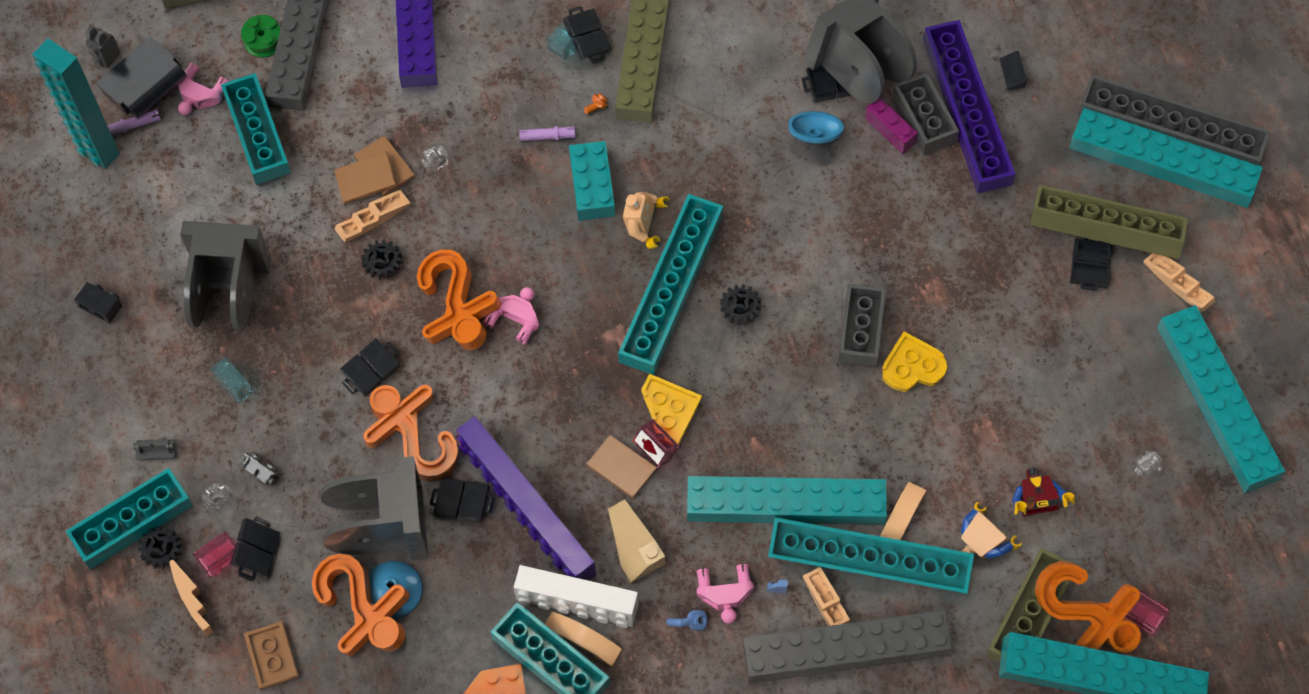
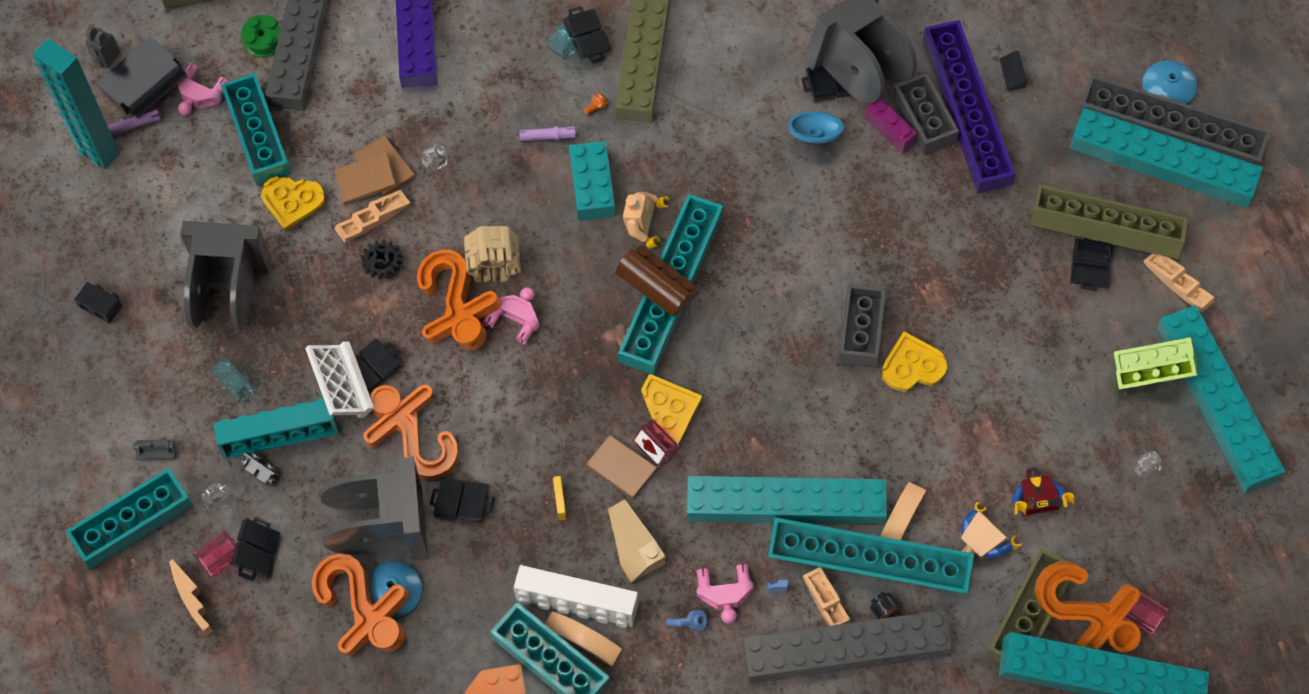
black gear [138,526,183,569] -> none
medium nougat tile [244,621,299,691] -> none
dark purple brick [456,416,596,581] -> none
black gear [720,284,761,325] -> none
none -> teal brick [213,398,339,460]
none -> yellow plate [261,176,325,231]
none -> white fence [305,342,374,418]
none -> tan piece [464,226,521,283]
none -> yellow tile [553,476,566,520]
none -> reddish brown brick [615,245,700,317]
none -> black head [870,592,900,619]
none -> lime brick [1114,337,1198,390]
none -> dark azure dish [1142,60,1198,105]

